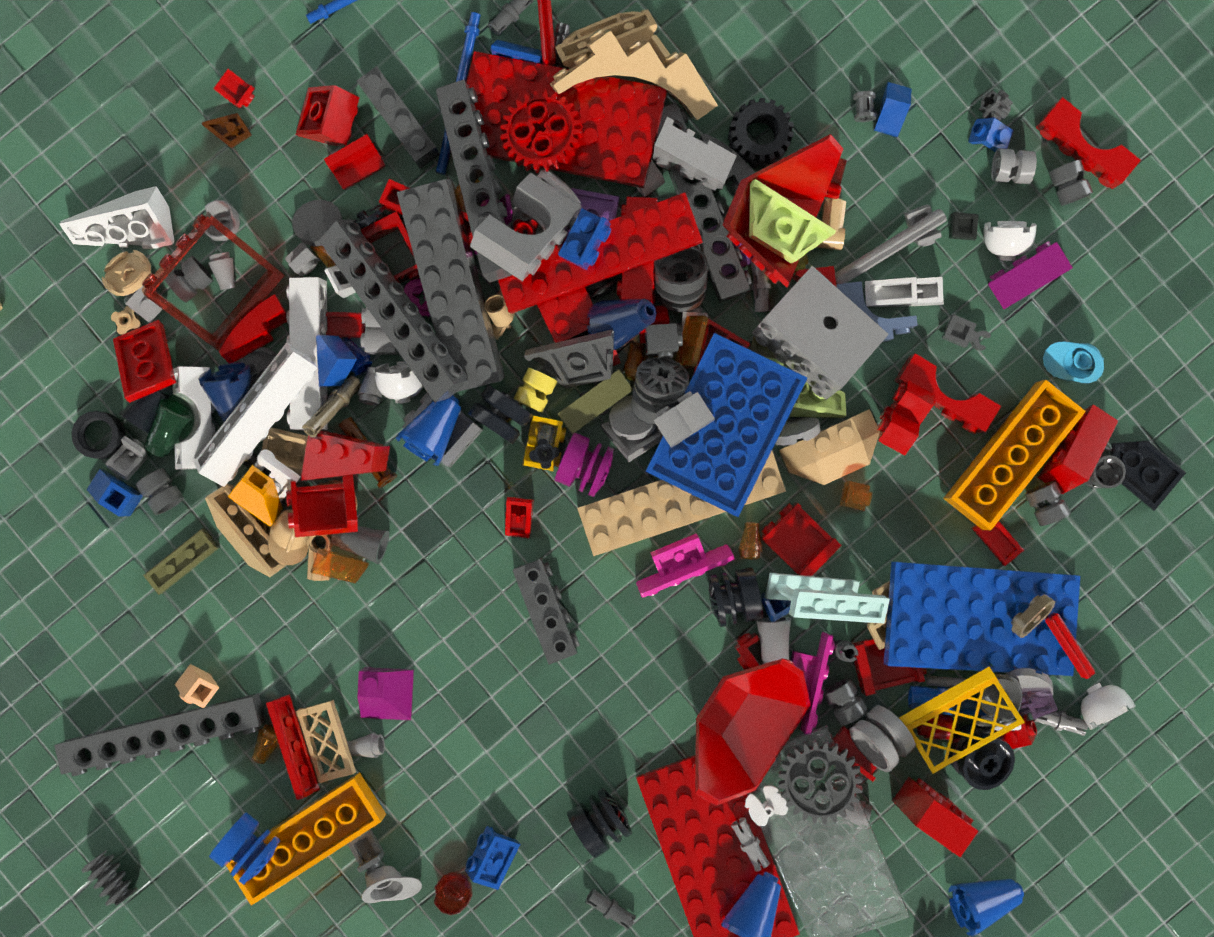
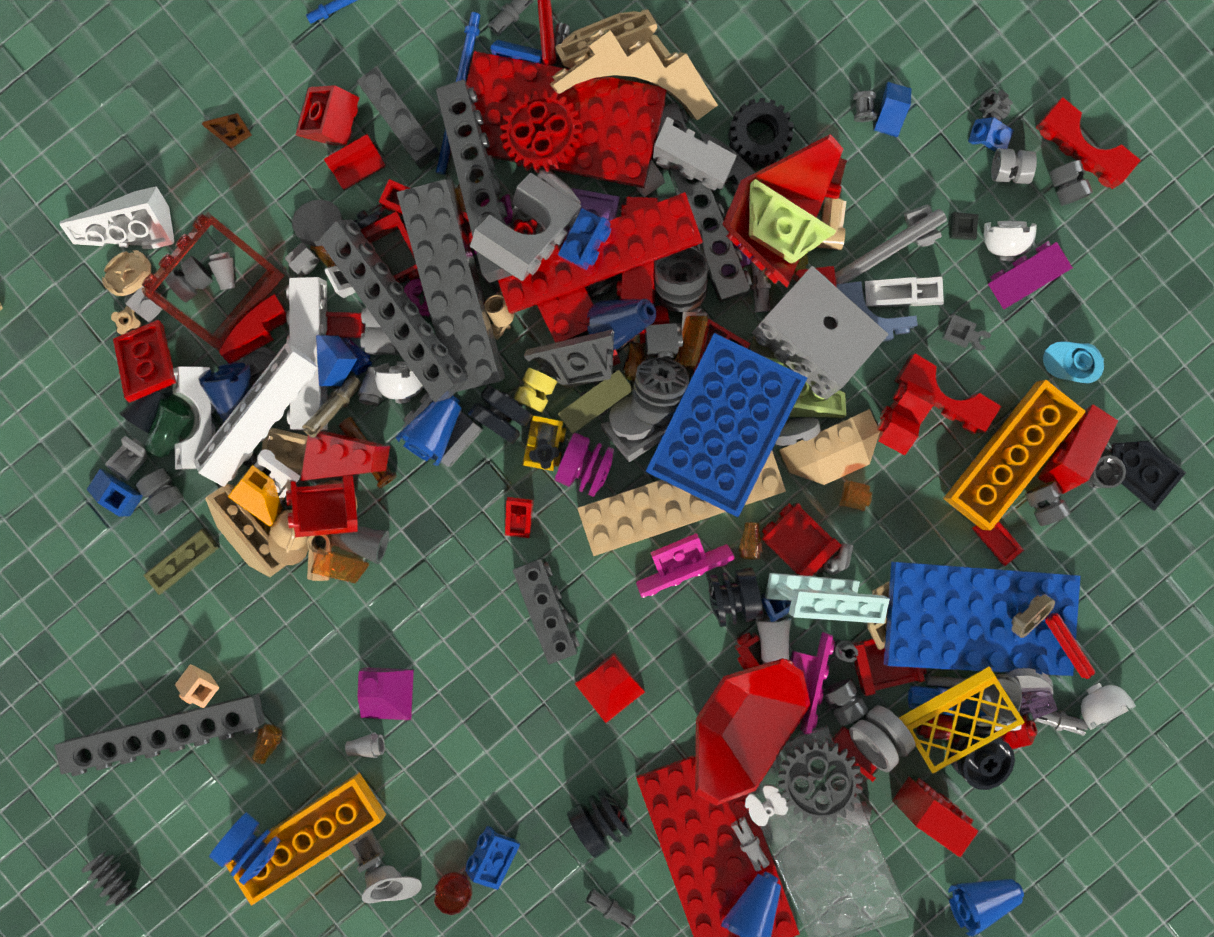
black tyre [71,411,125,459] -> none
light grey hair [201,200,240,241] -> none
red bracket [213,69,255,108] -> none
red tile [266,694,320,800] -> none
tan window [296,700,356,783] -> none
light grey brick [654,391,715,448] -> none
none -> red slope [575,652,645,723]
none -> light grey arm [824,543,854,575]

